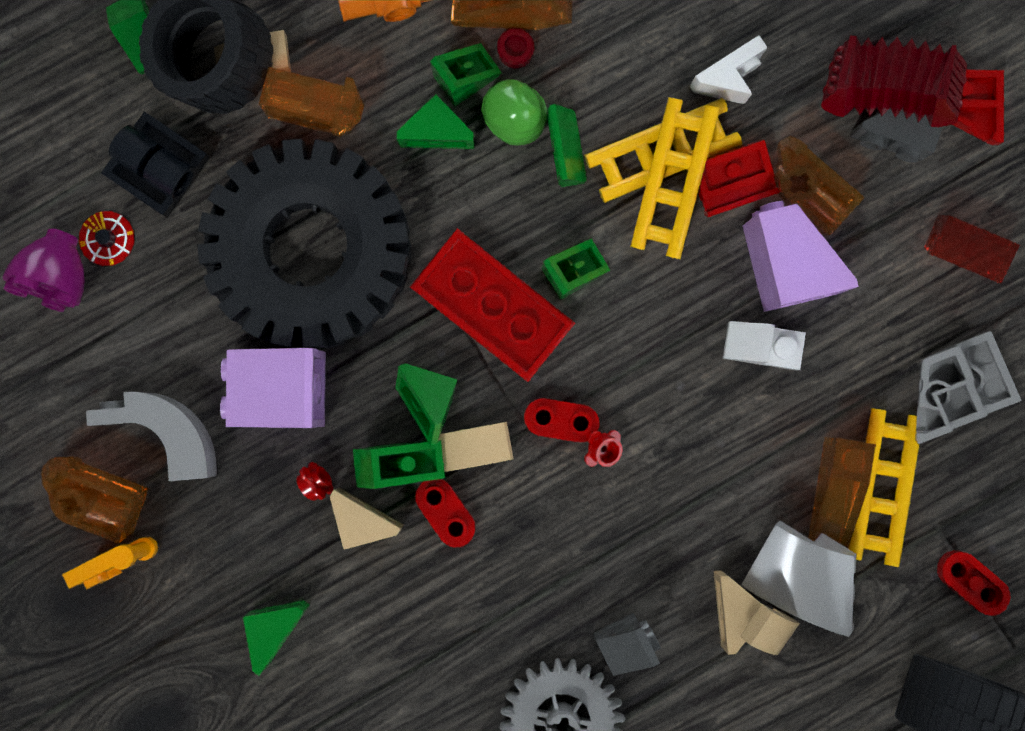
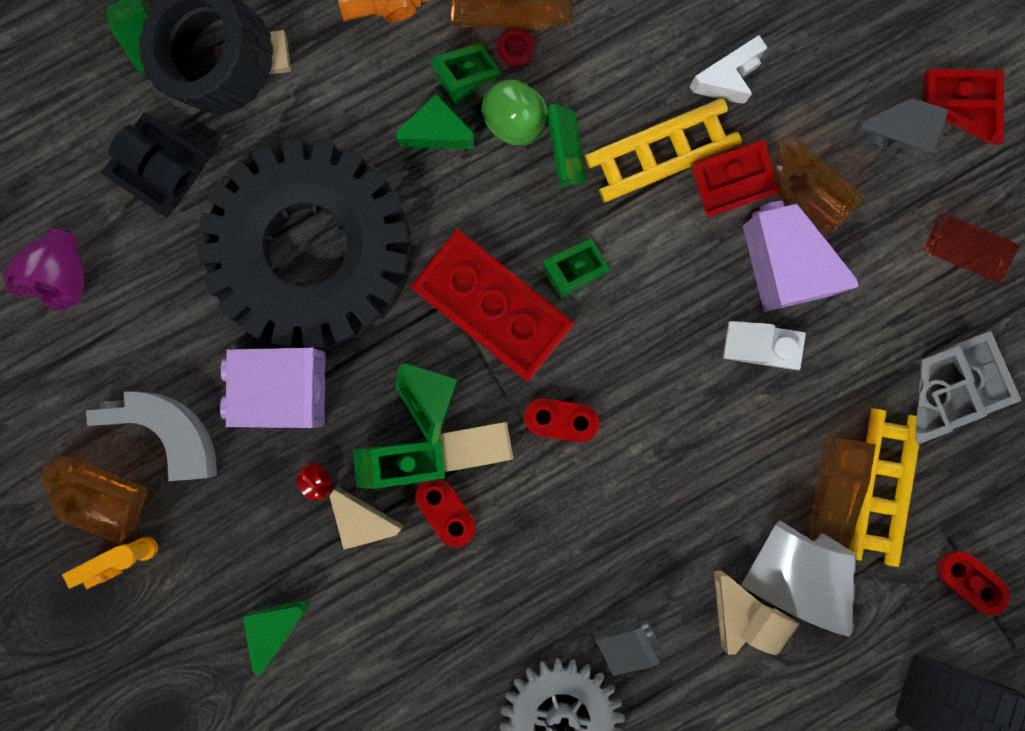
red piece [79,211,135,266] -> none
clear orange piece [259,67,364,137] -> none
red plate [584,430,623,467] -> none
yellow bar [630,97,720,259] -> none
dark red piece [821,35,967,128] -> none

